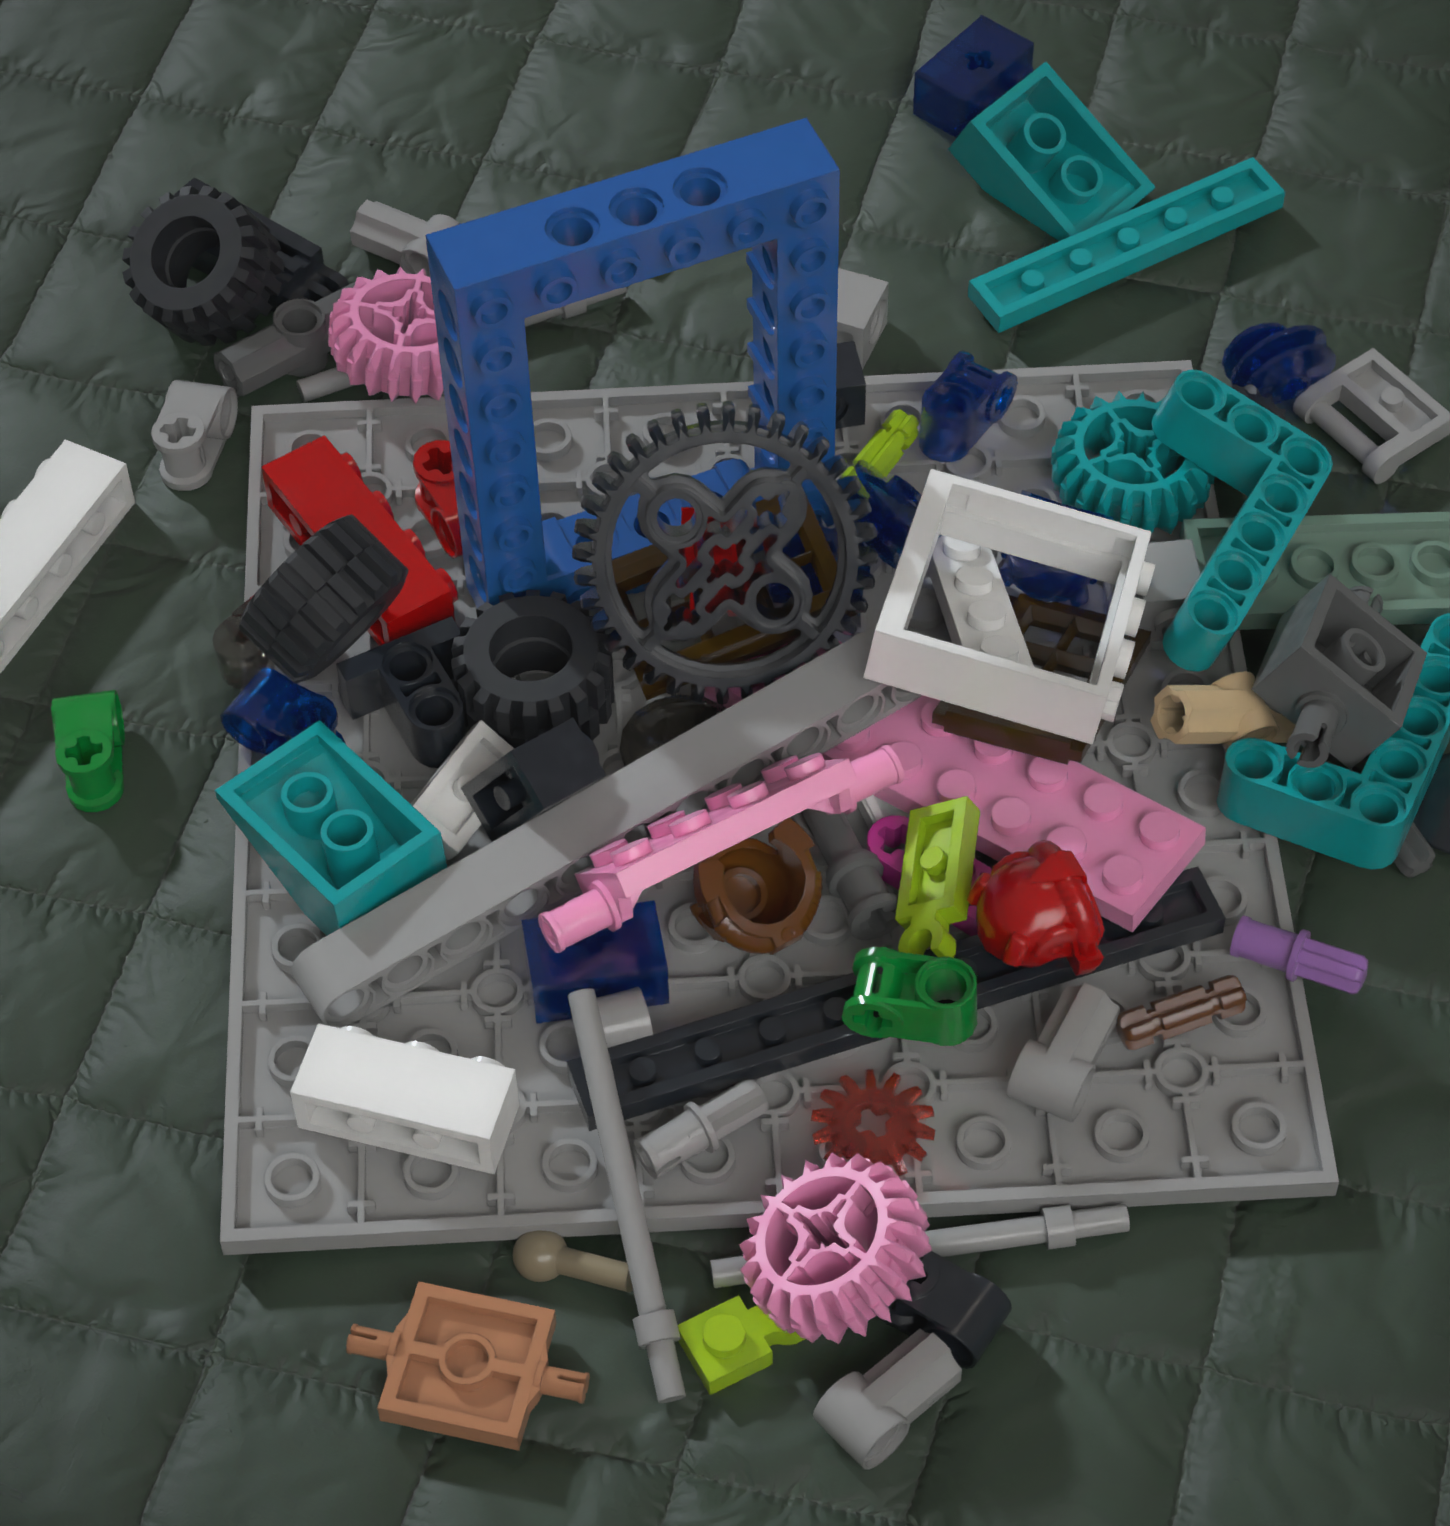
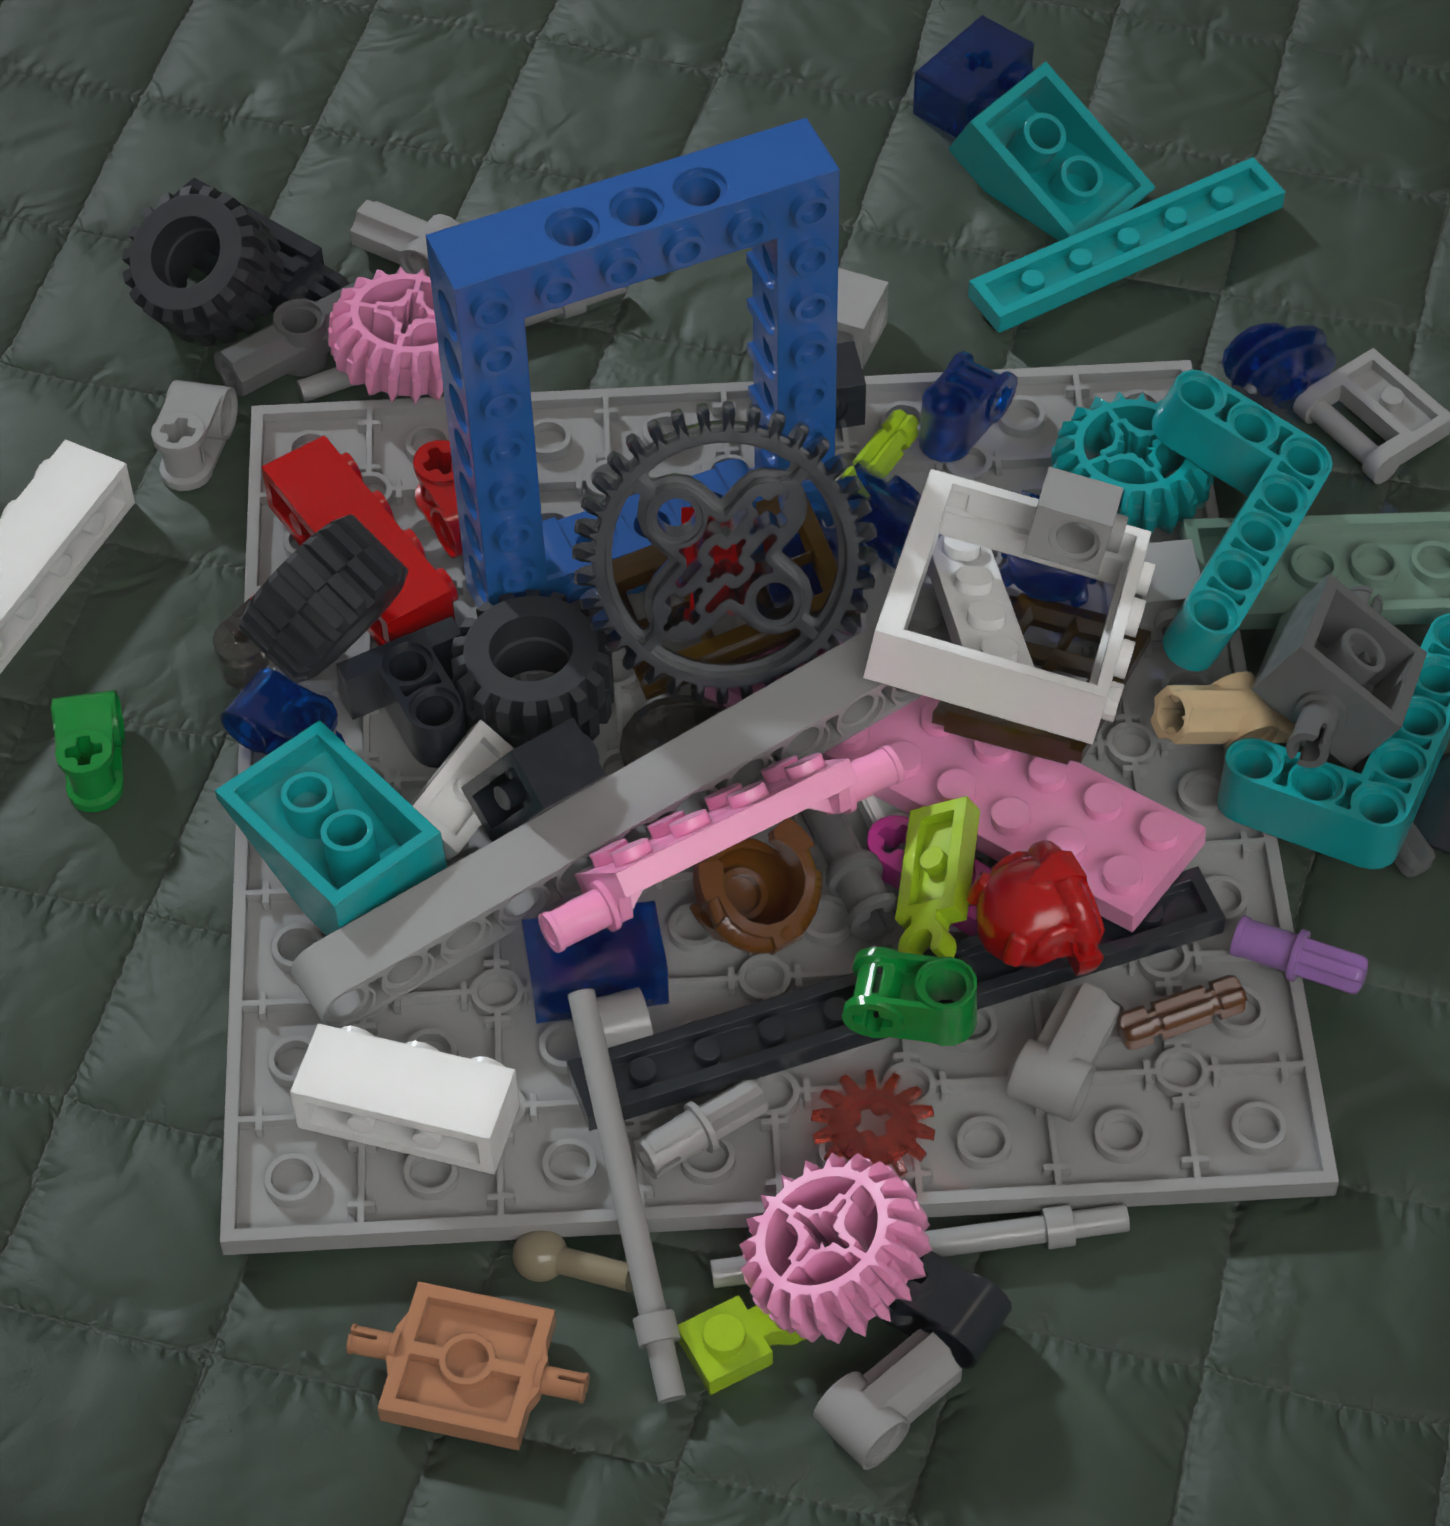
none -> light grey brick [1023,467,1129,575]

